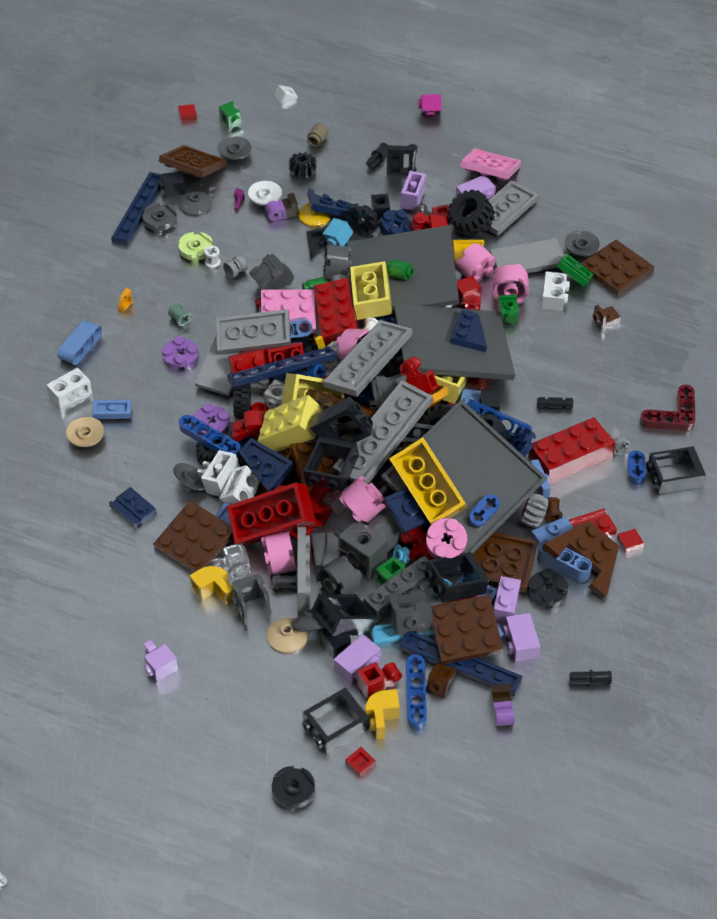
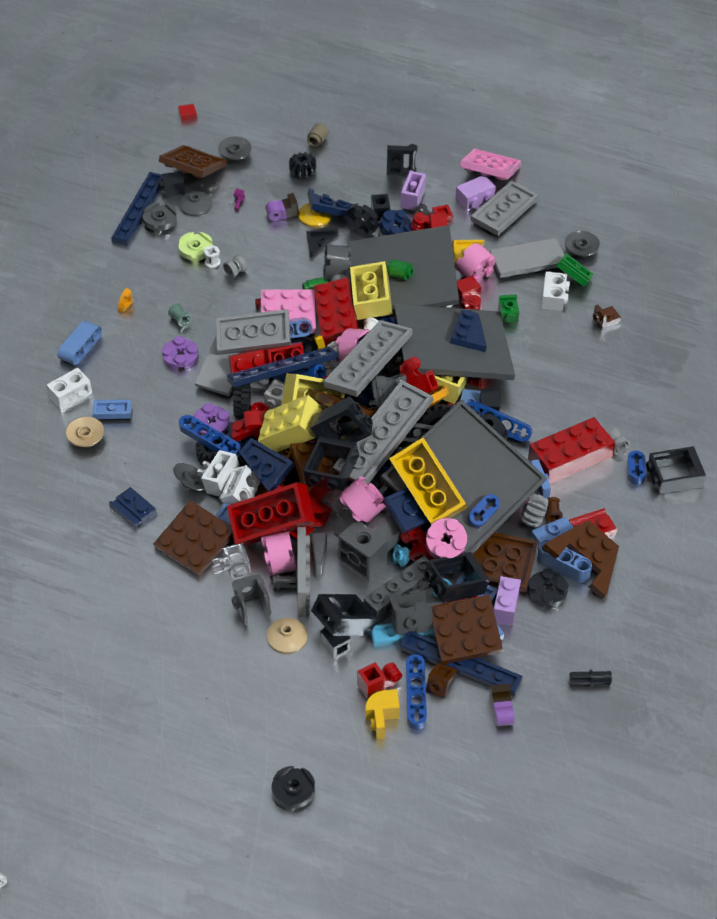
lavender brick [144,639,178,682] -> none
yellow brick [189,566,233,605] -> none
green brick [219,101,242,130] -> none
white dish [248,181,282,205] -> none
dark grey piece [249,254,294,290] -> none
white slope [274,85,298,104] -> none
dark grey dish [291,609,329,631] -> none
black window [302,687,369,754] -> none
dark grey brick [316,556,362,594] -> none
medium azure brick [323,218,353,246] -> none
lavender brick [334,634,381,685] -> none
red tile [345,747,376,777] -> none
black axle [366,142,387,169] -> none
green brick [375,556,407,586] -> none
dark pink brick [418,94,442,115] -> none
black tyre [447,189,495,237] -> none
bright pink brick [493,264,529,304] -> none
lavender brick [502,613,540,662] -> none
dark blue plate [508,427,536,457] -> none
black axle [537,397,574,409] -> none
reddish brown plate [580,239,655,296] -> none
red tile [617,529,644,553] -> none
dark red beam [640,385,695,431] -> none

